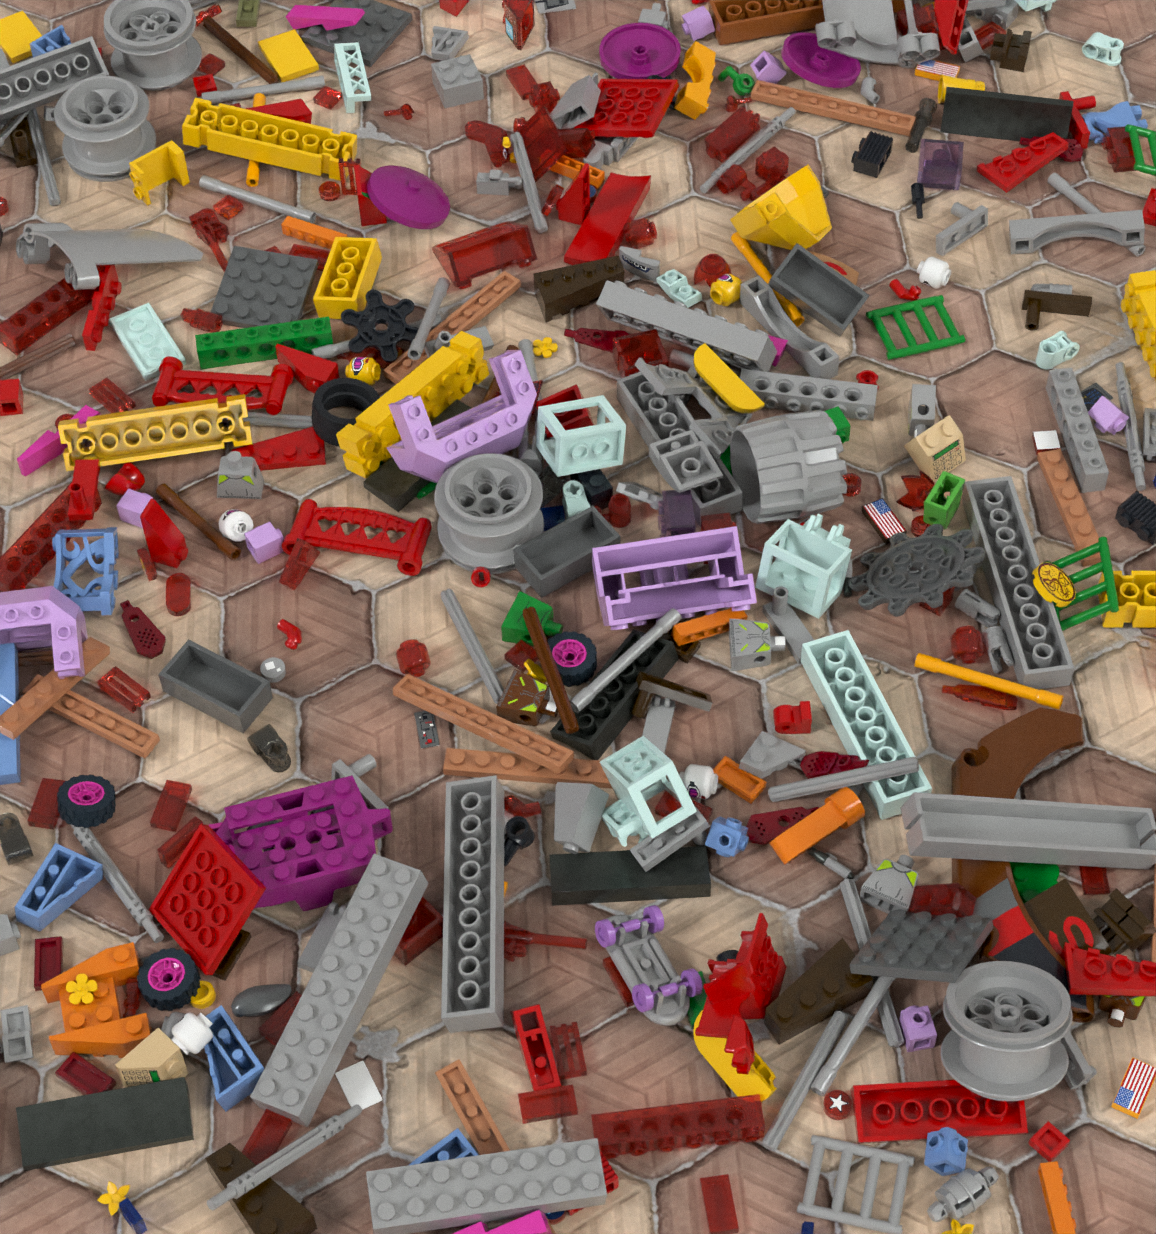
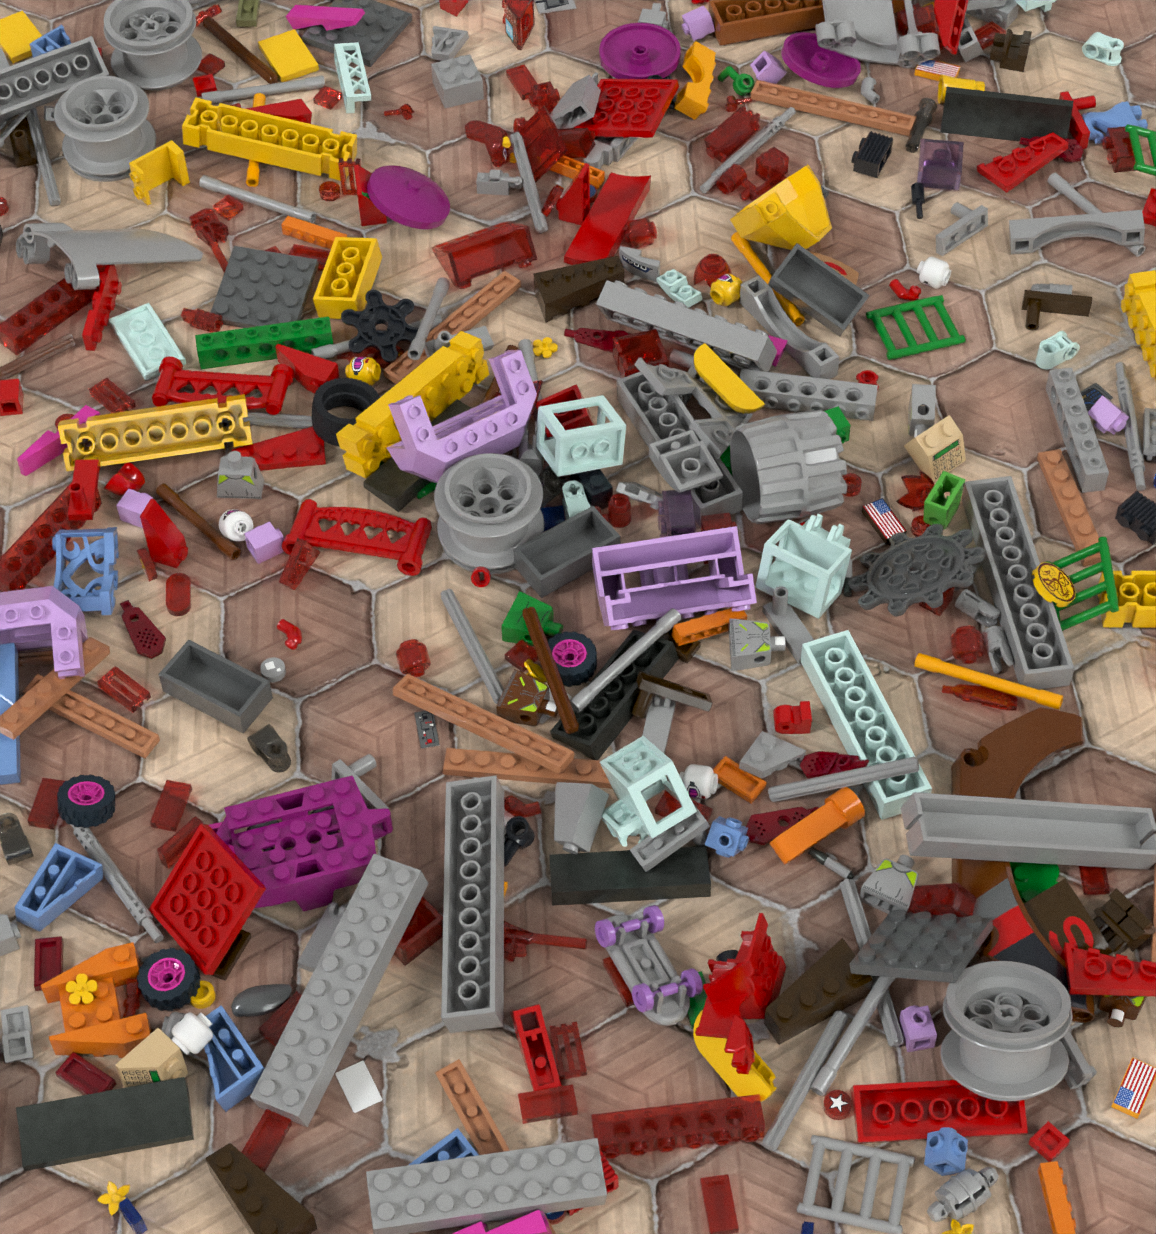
light grey axle [207,1104,362,1211] -> none
white tile [1032,430,1060,455] -> none

